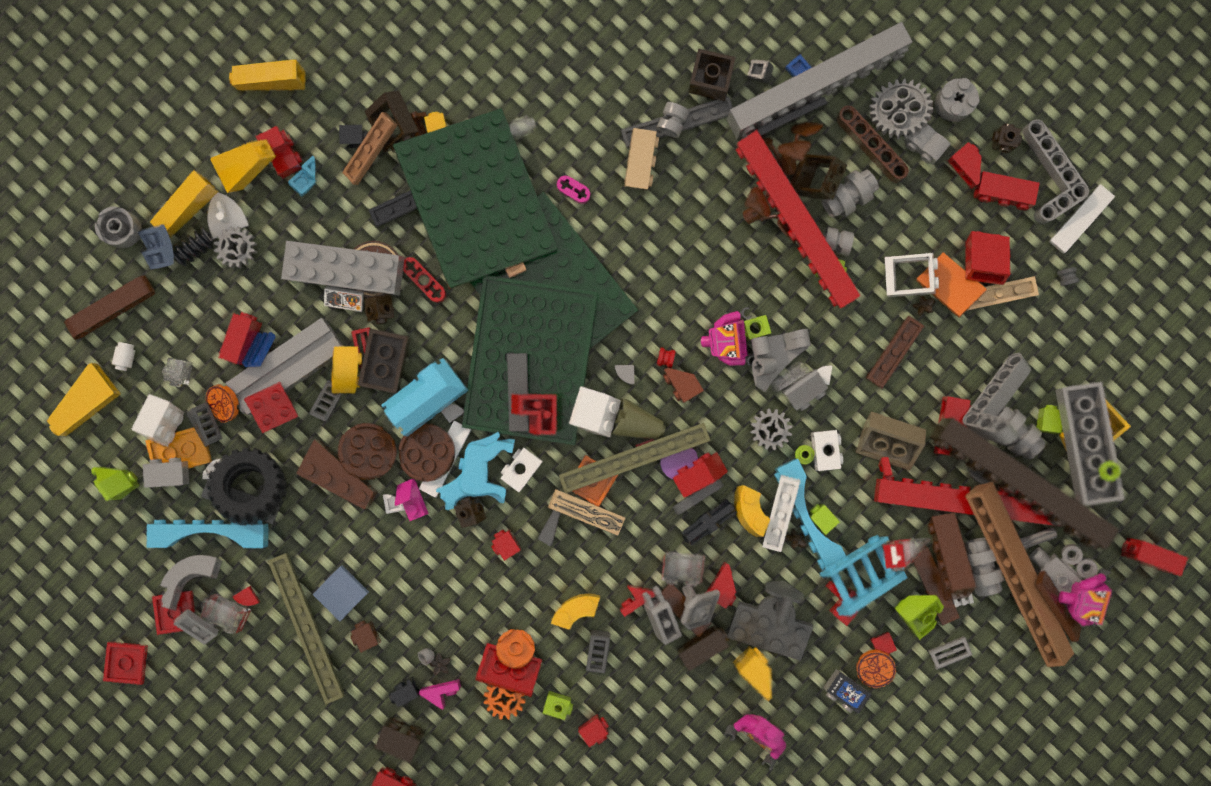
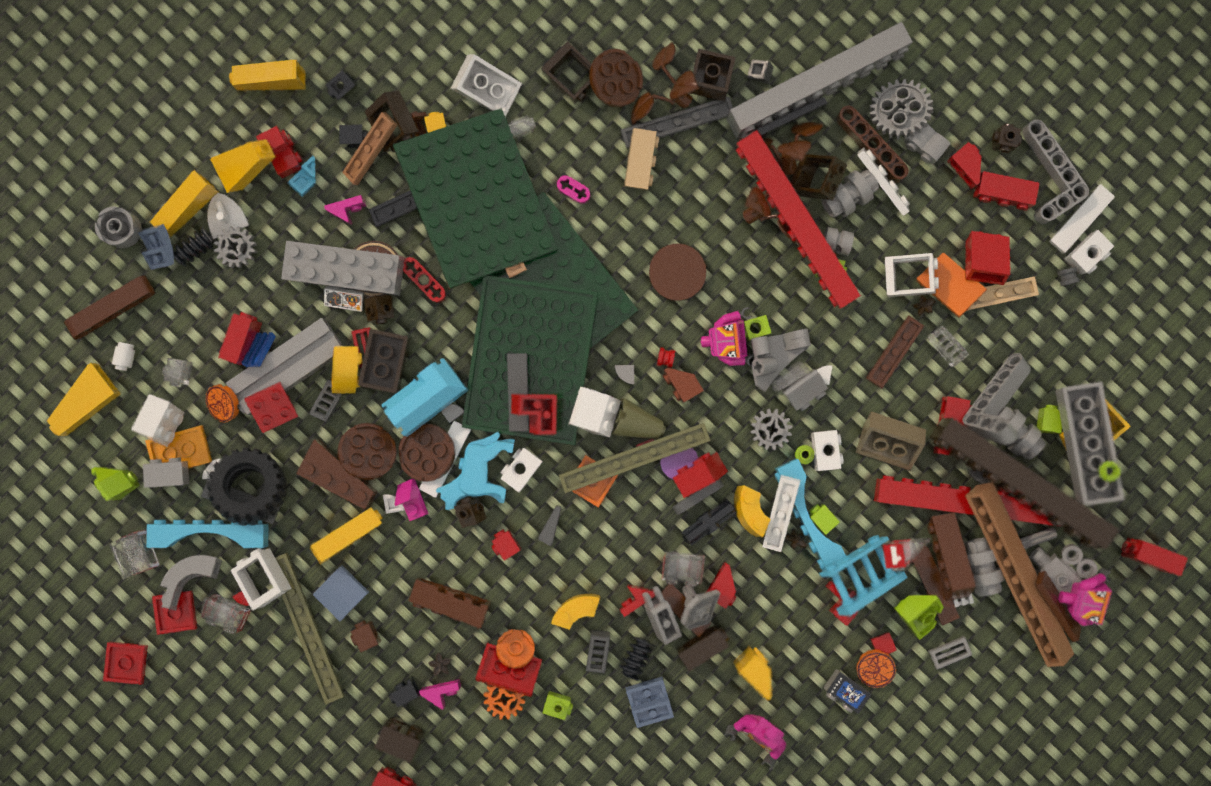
light grey plate [174,609,219,645] -> none
dark grey slope [186,402,223,447] -> none
light grey hinge [418,648,435,666] -> none
tile [548,489,625,535] -> none
red brick [578,714,609,747] -> none
light grey wheel [657,102,689,138] -> none
dark grey plate [727,581,813,661] -> none
blue tile [785,54,812,77] -> none
red tile [878,457,893,477] -> none
light grey brick [935,78,979,122] -> none
none -> clear slope [109,530,160,580]
none -> white window [231,548,292,611]
none -> yellow slope [310,507,382,565]
none -> dark pink slope [324,195,366,225]
none -> black brick [325,69,357,100]
none -> reddish brown wedge [409,577,491,628]
none -> white slope [450,54,522,116]
none -> dark brown window [541,41,592,105]
none -> reddish brown tile [589,49,643,107]
none -> black piece [619,636,655,681]
none -> sand blue slope [625,677,674,728]
none -> reddish brown plant [631,42,699,125]
none -> reddish brown tile [649,244,706,301]
none -> white plate [857,148,910,216]
none -> clear slope [927,325,969,367]
none -> white brick [1064,230,1114,275]

